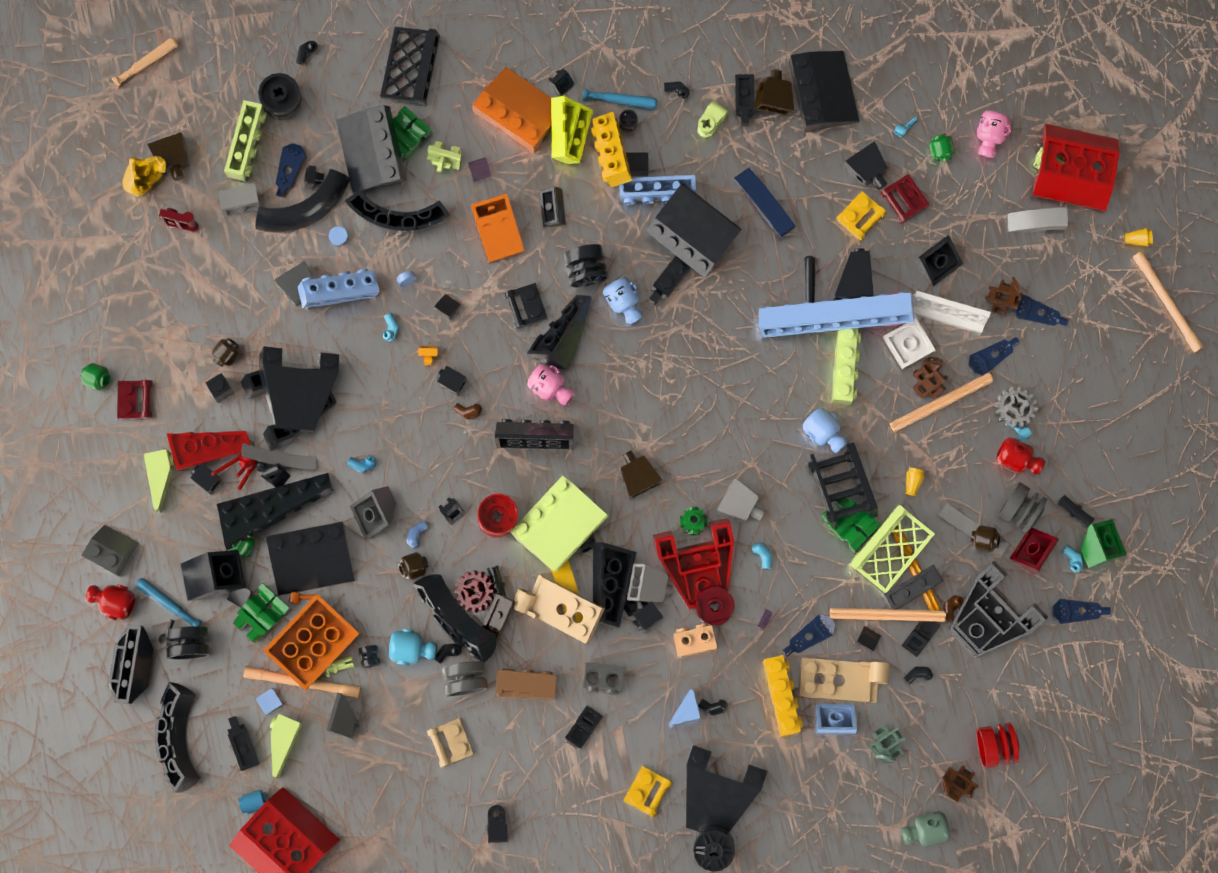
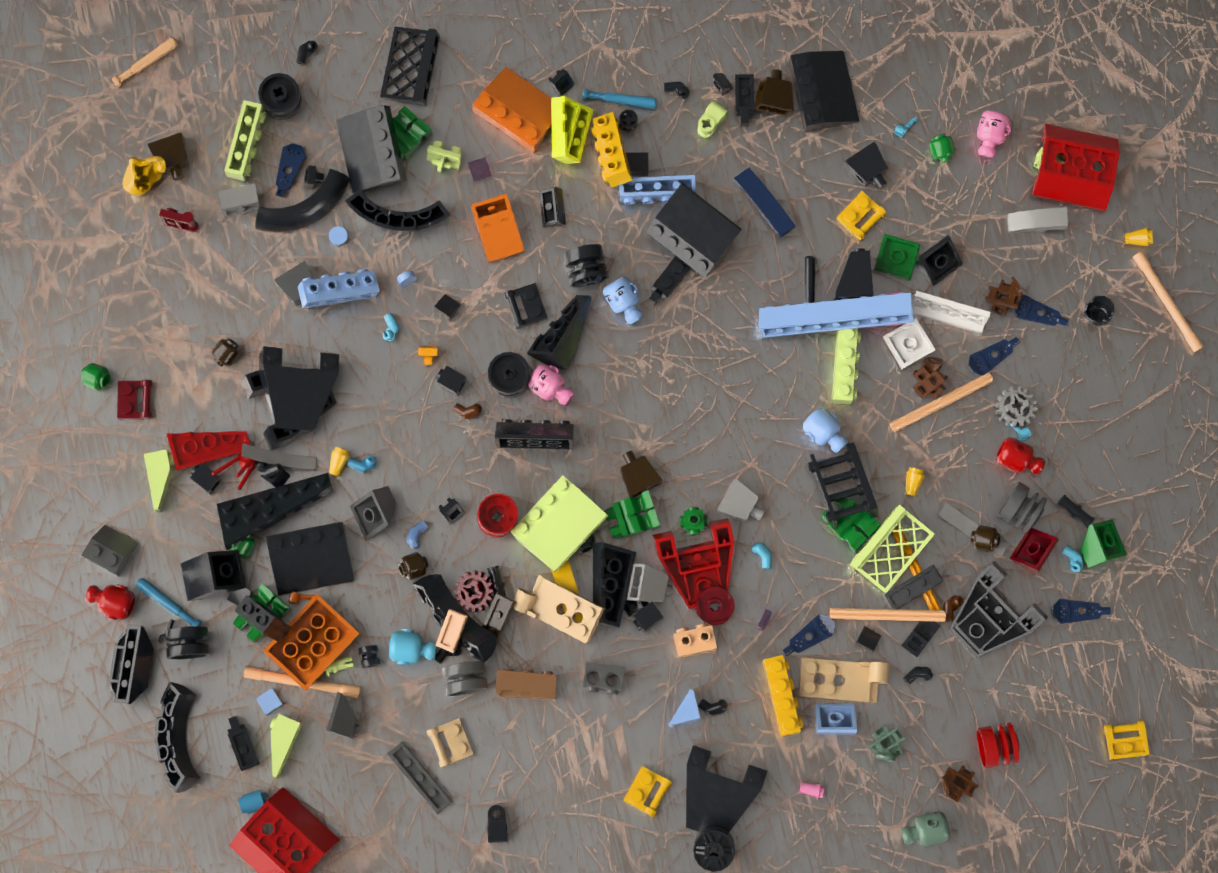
black brick [205,373,234,403] -> none
black slope [564,705,603,751] -> none
dark red plate [880,174,930,224] -> none
none -> black window [235,595,292,643]
none -> yellow cone [328,447,350,476]
none -> dark grey tile [388,741,452,814]
none -> light nougat tile [436,609,468,653]
none -> black wheel [488,352,530,398]
none -> green hips [604,490,661,539]
none -> black slope [712,73,733,95]
none -> bright pink pin [799,781,825,799]
none -> green tile [874,234,921,281]
none -> black hair [1084,296,1114,326]
none -> yellow plate [1104,720,1150,760]

